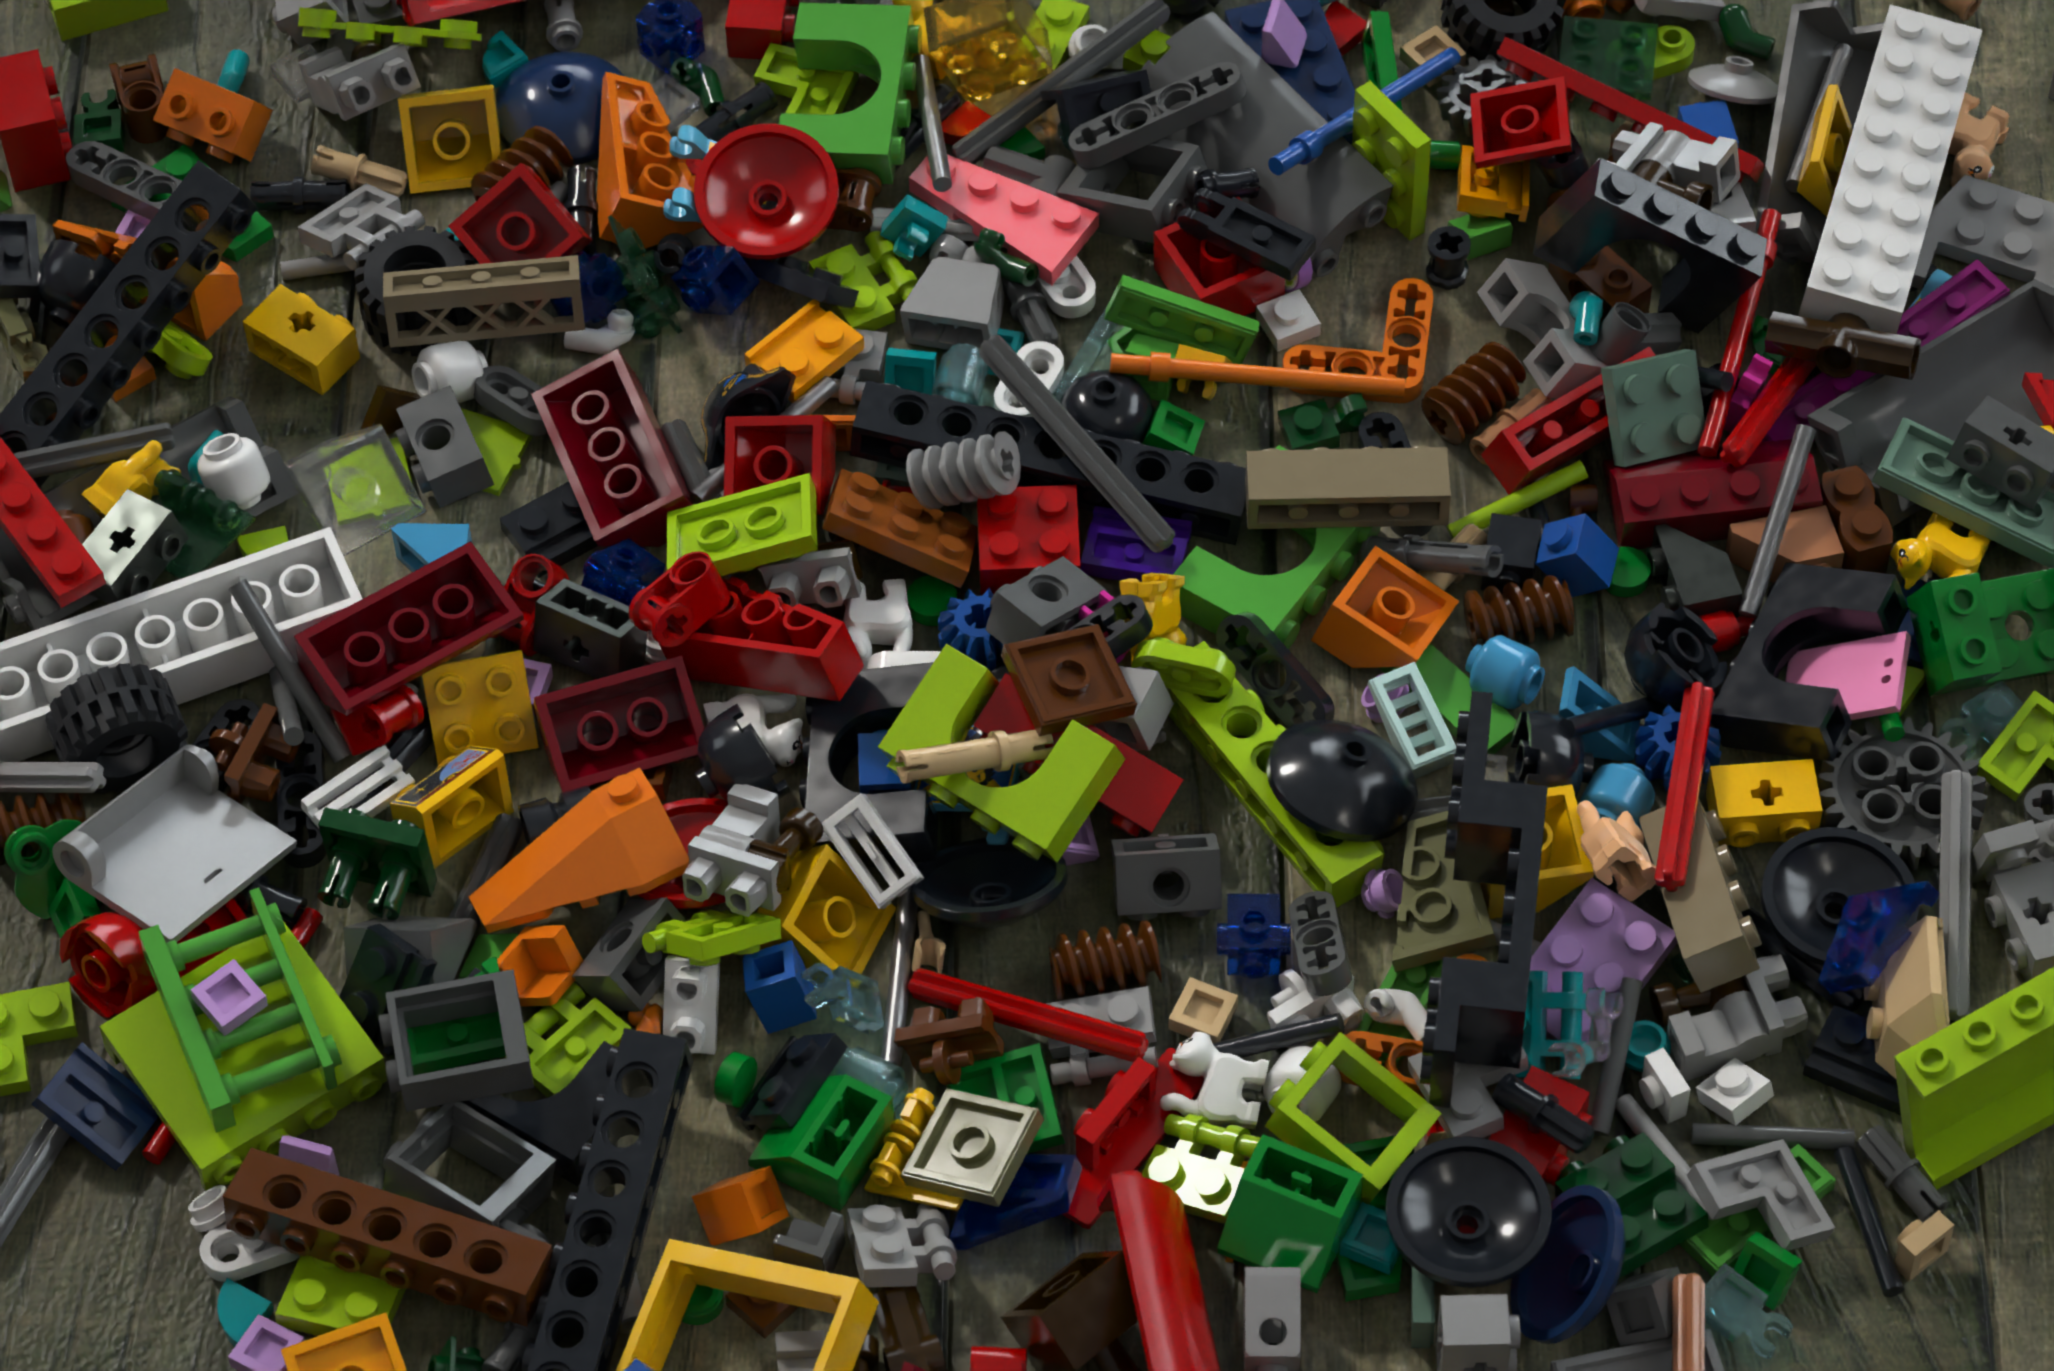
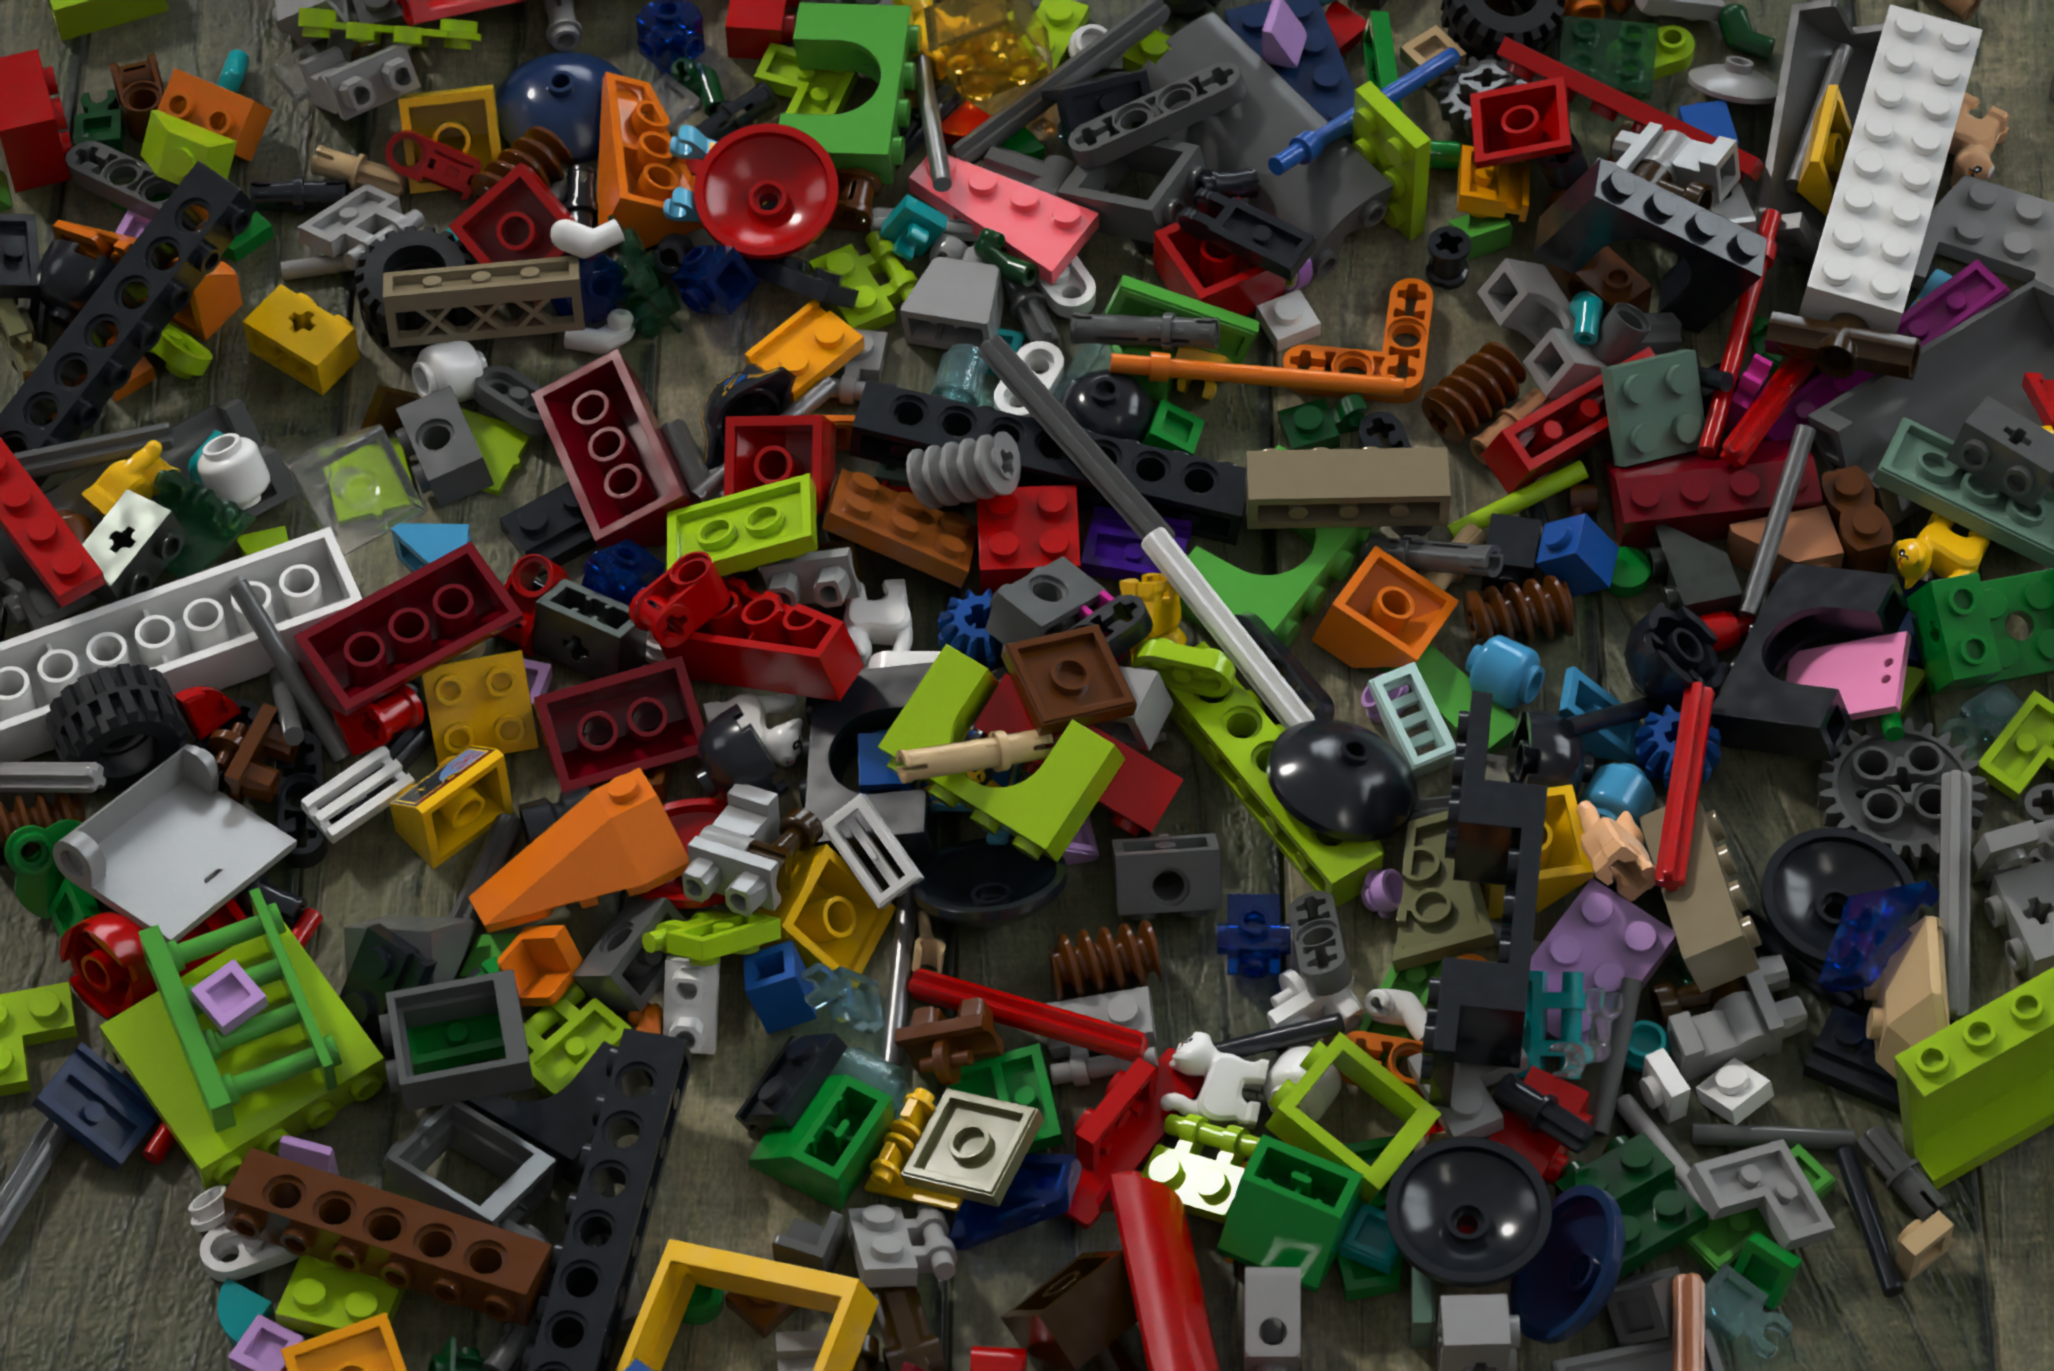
dark green plate [317,807,437,920] -> none
teal tile [482,30,529,89] -> none
orange panel [692,1166,790,1246] -> none
green tile [714,1051,757,1108] -> none
teal tile [884,348,937,395] -> none
green tile [907,575,957,626] -> none
tan plate [1168,977,1238,1043] -> none
yellow brick [1706,759,1823,848] -> none
none -> lime slope [141,109,237,185]
none -> red tile [173,686,241,740]
none -> red piece [385,130,482,200]
none -> white arm [550,219,625,259]
none -> dark grey pin [1070,312,1220,352]
none -> white axle [1141,527,1315,730]

